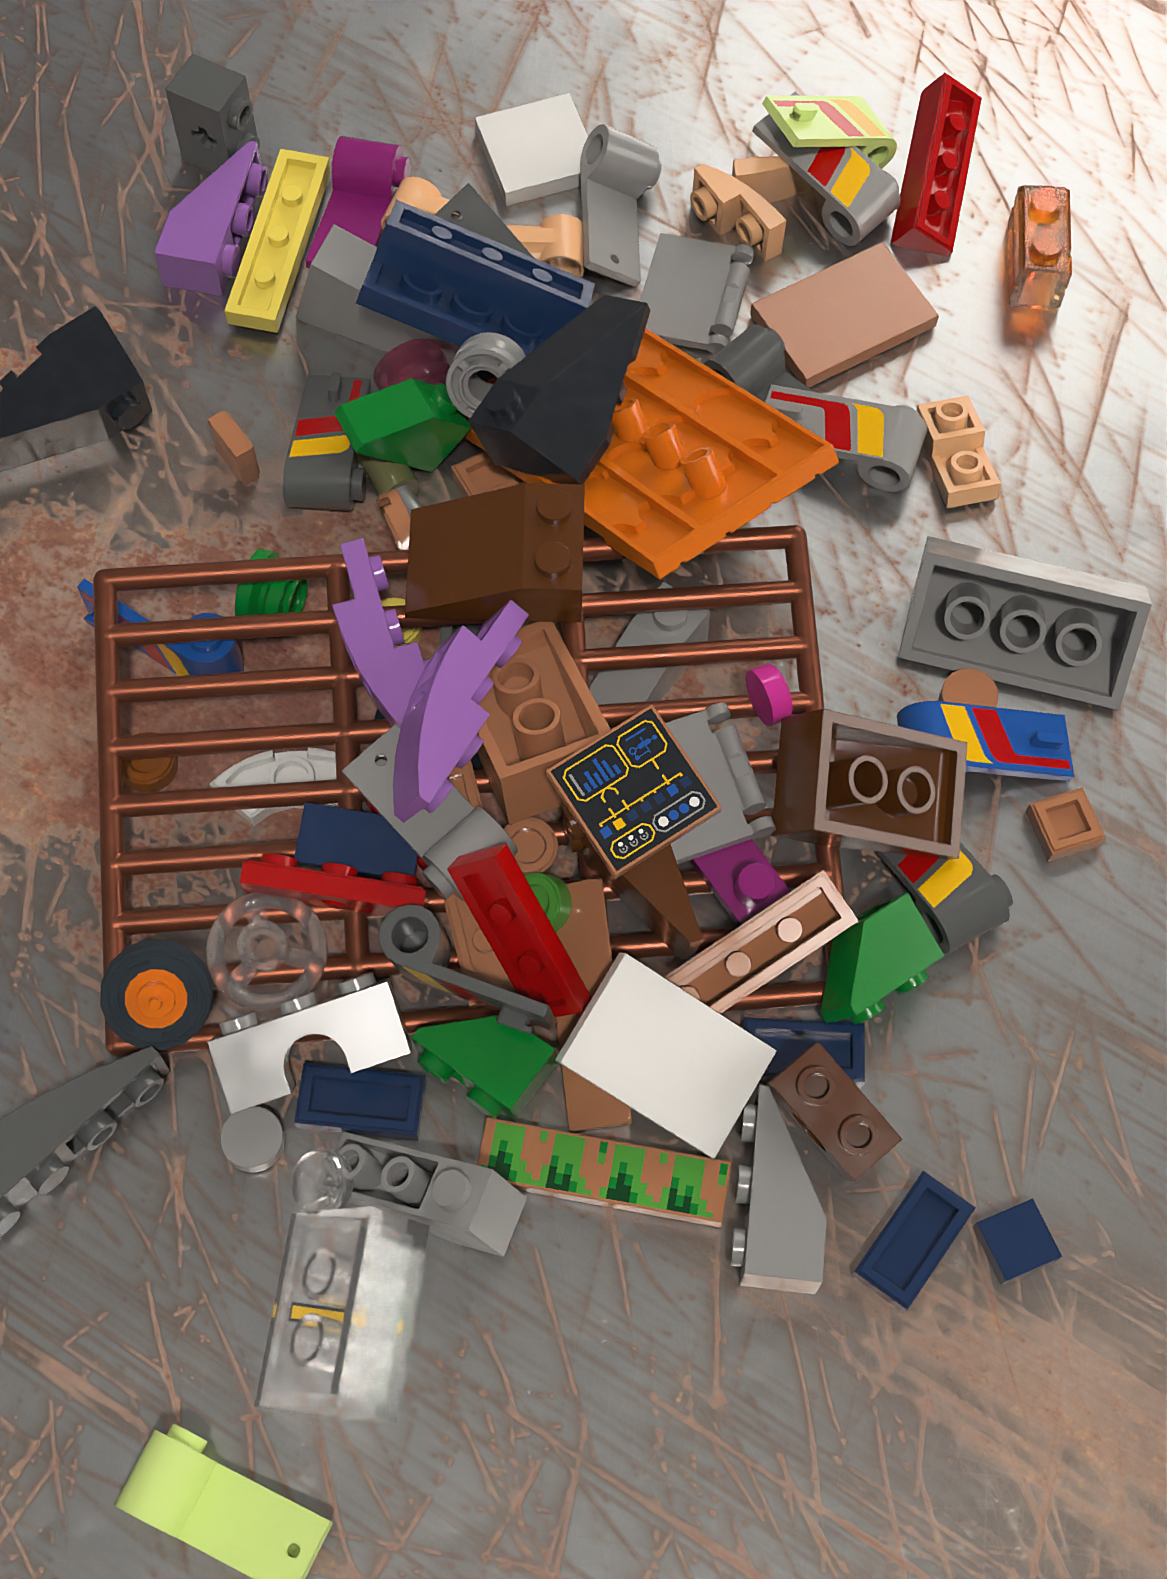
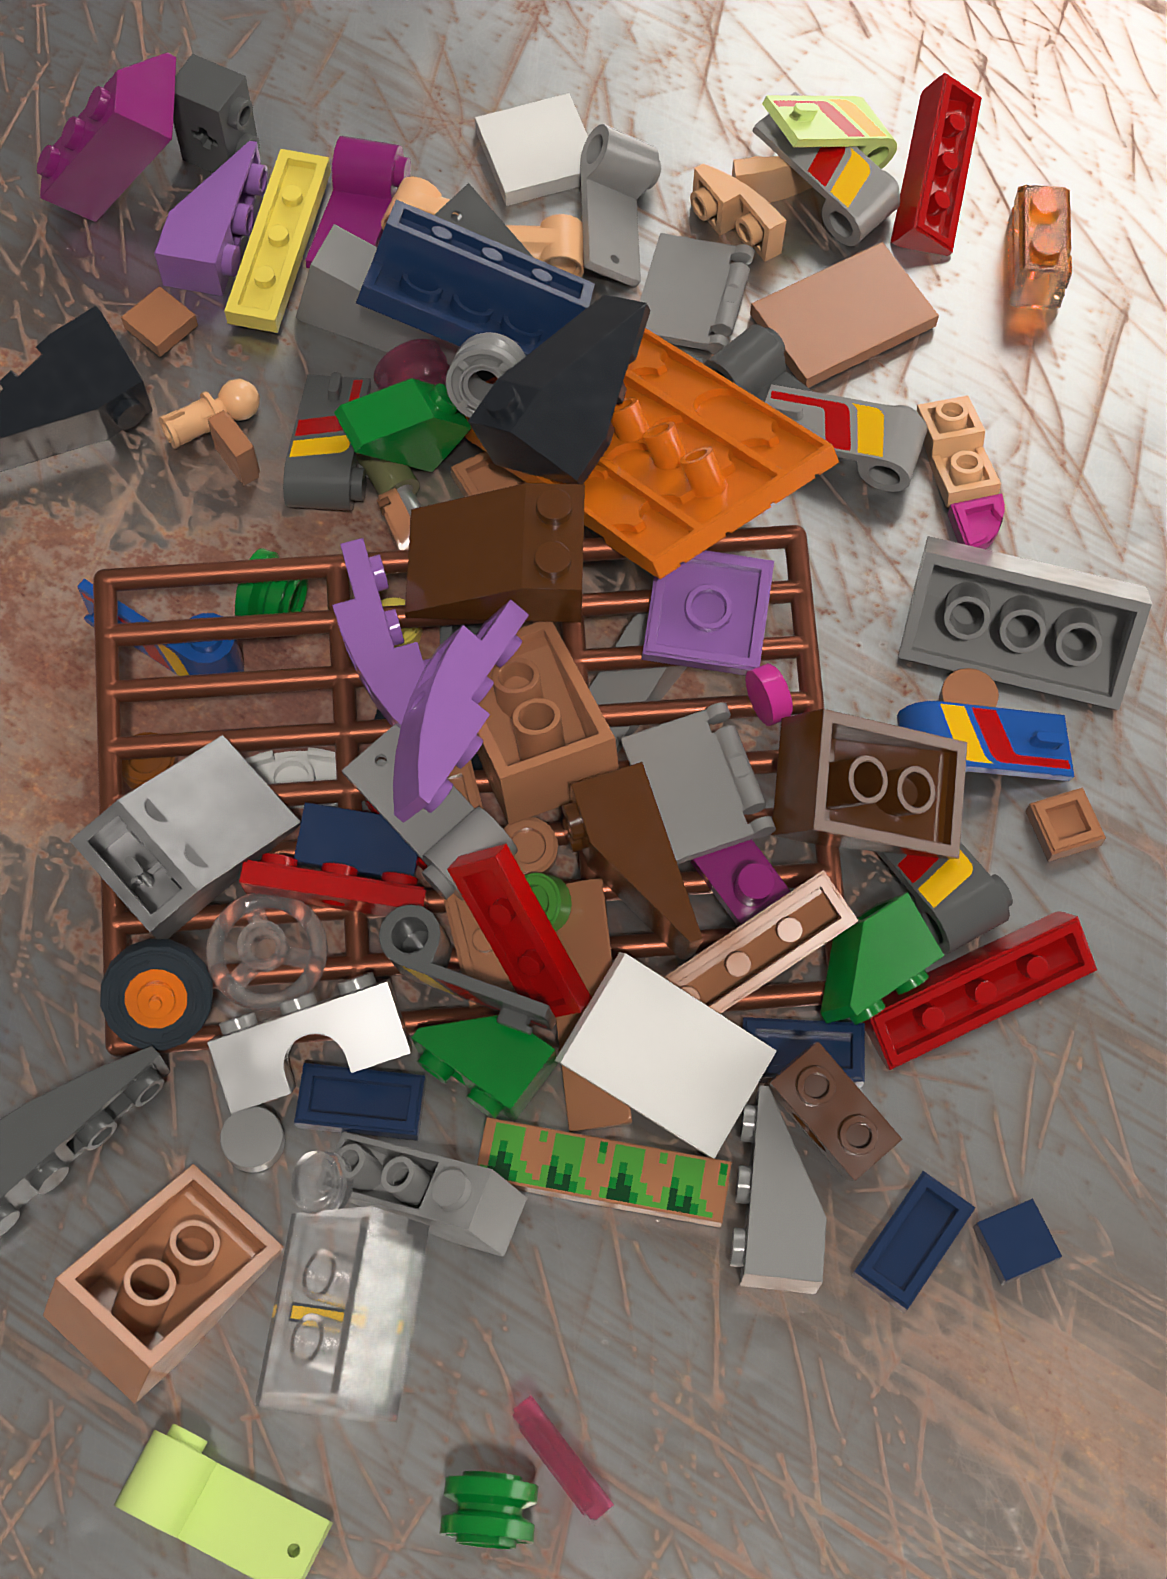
black tile [546,704,722,879] -> none
none -> magenta slope [37,52,176,222]
none -> nougat slope [43,1164,284,1404]
none -> flat silver slope [69,735,301,939]
none -> nougat tile [121,286,198,357]
none -> light nougat pin [159,378,260,449]
none -> green wheel [439,1471,539,1549]
none -> clear pink tile [512,1395,614,1526]
none -> medium lavender tile [641,550,774,676]
none -> red slope [862,911,1097,1070]
none -> dark pink tile [947,493,1005,549]

